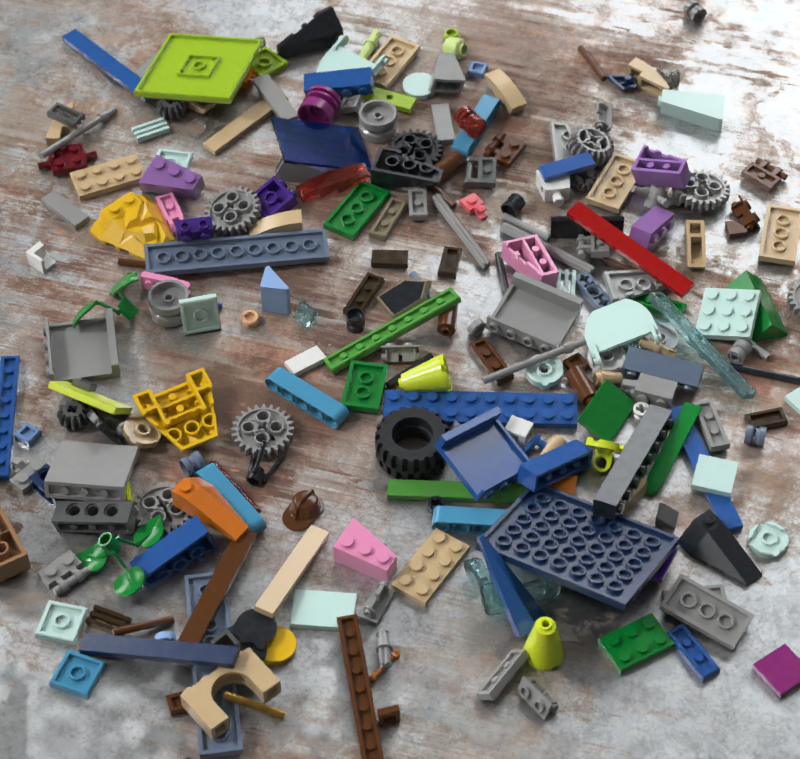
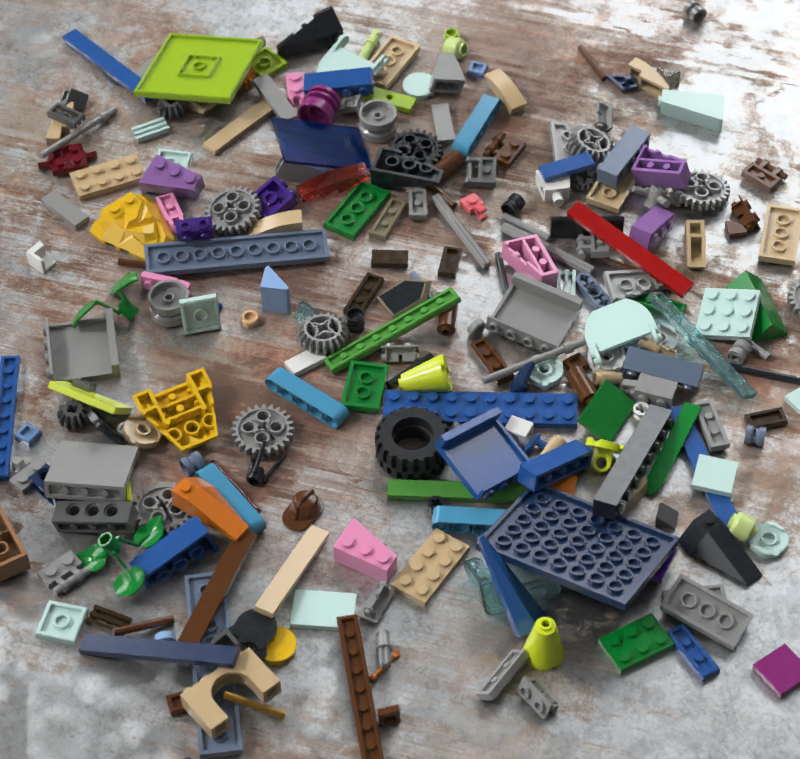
dark azure tile [49,649,107,700] -> none
clear red wheel [454,105,486,138] -> none
none -> dark grey panel [60,87,89,111]
none -> bright pink hinge [286,72,305,108]
none -> light grey gear [298,312,349,356]
none -> dark blue piece [510,361,535,393]
none -> brick [596,125,651,189]
none -> yellowish green head [726,511,759,542]

